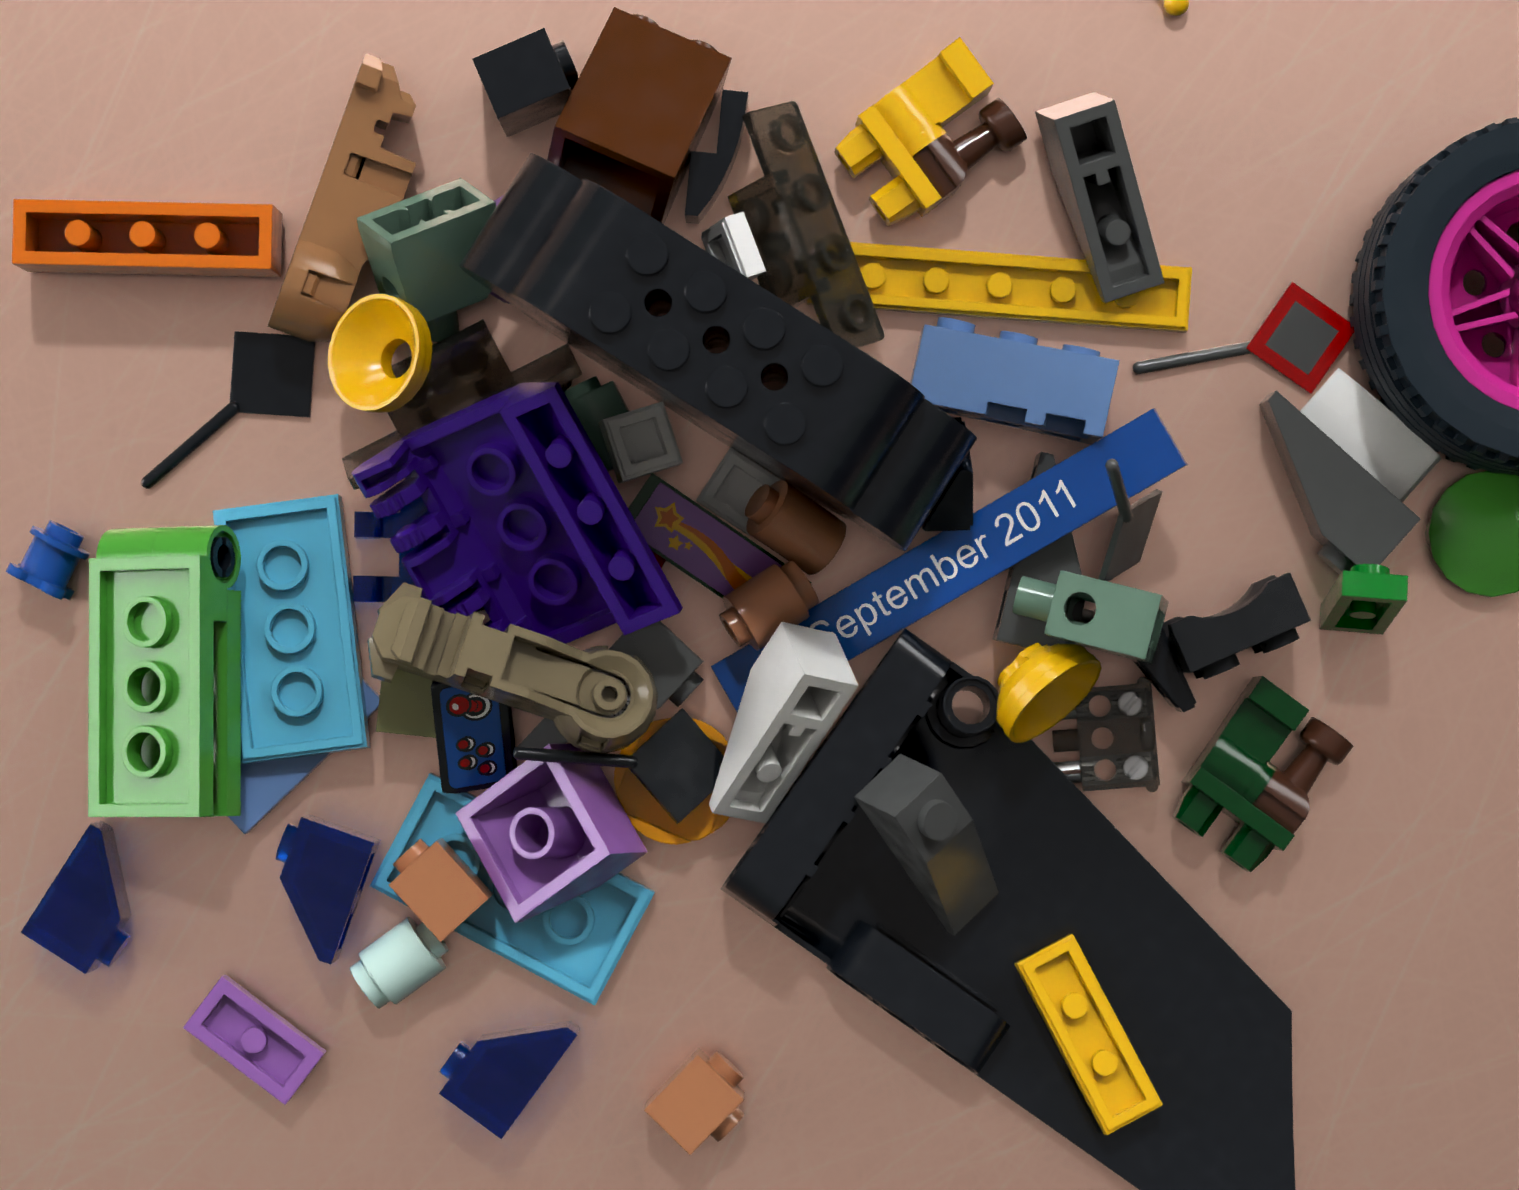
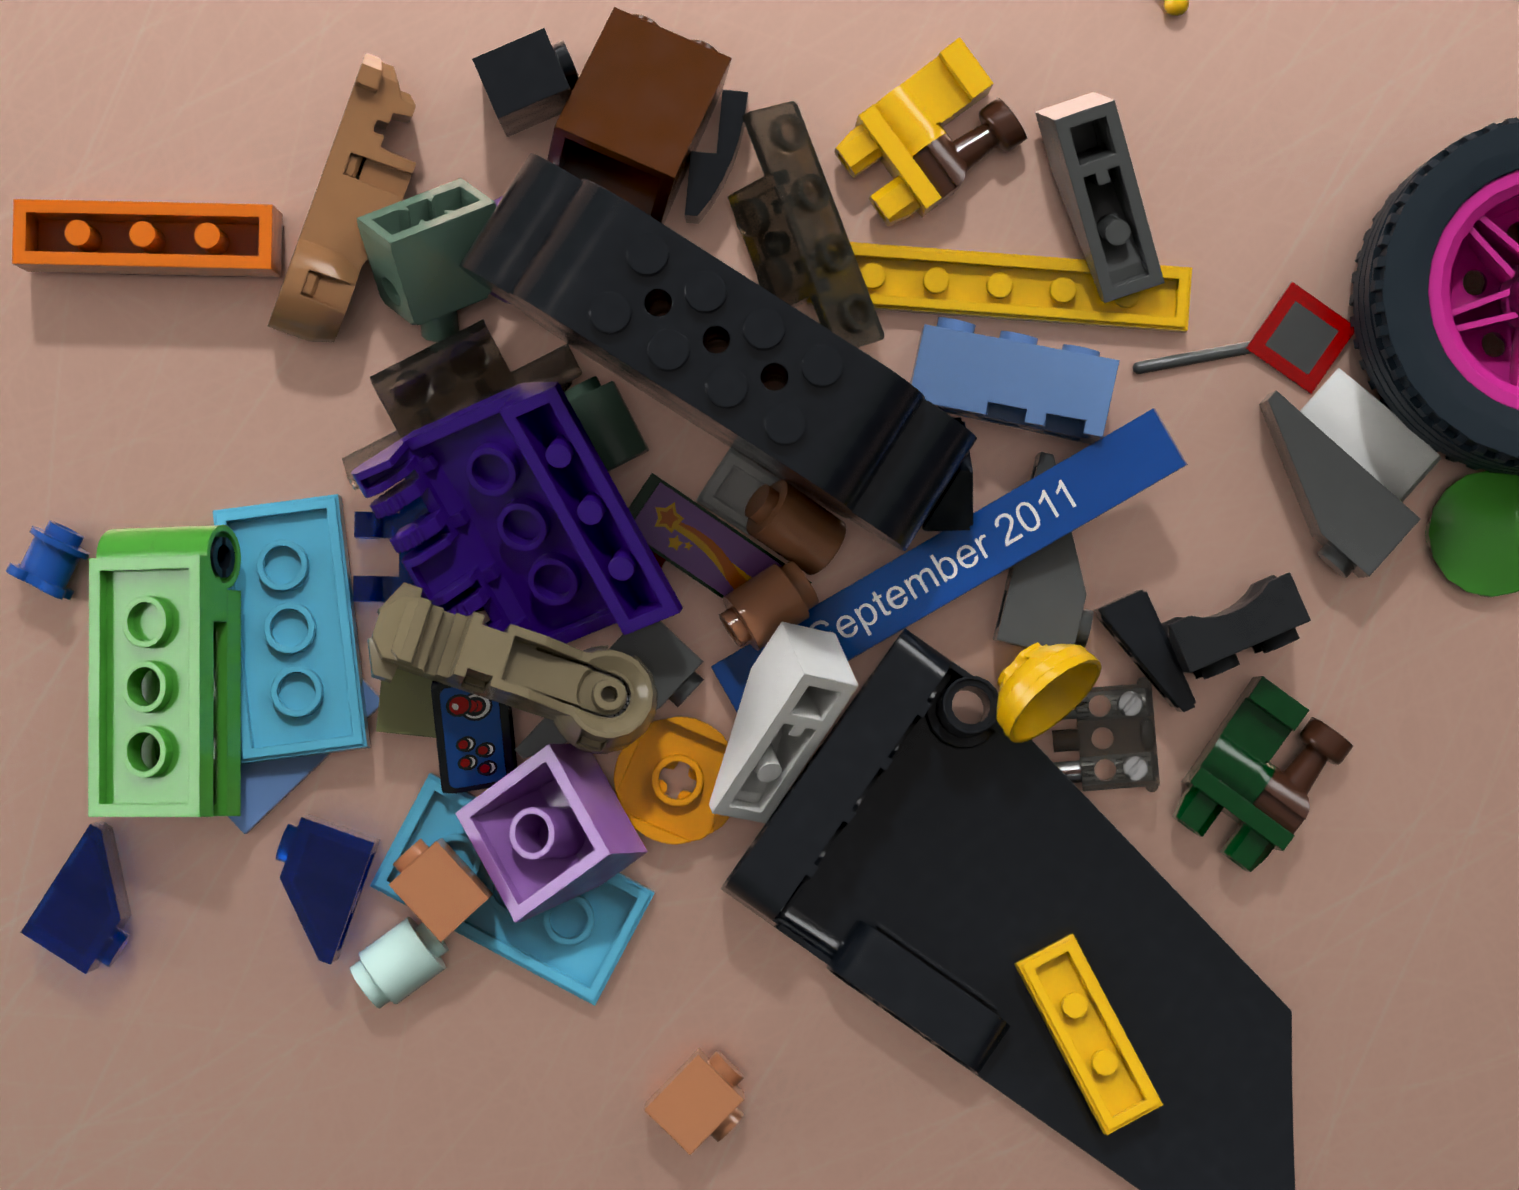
black piece [141,331,316,489] -> none
medium lavender plate [183,974,326,1105] -> none
yellow piece [328,294,433,413] -> none
clear blue slope [439,1021,581,1139] -> none
black piece [512,708,724,824] -> none
white tile [599,401,683,484] -> none
white tile [701,211,766,280] -> none
dark grey slope [854,754,999,936] -> none
sand green torso [1013,570,1169,665] -> none
dark grey piece [1098,459,1162,581] -> none
green plate [1320,564,1408,635] -> none

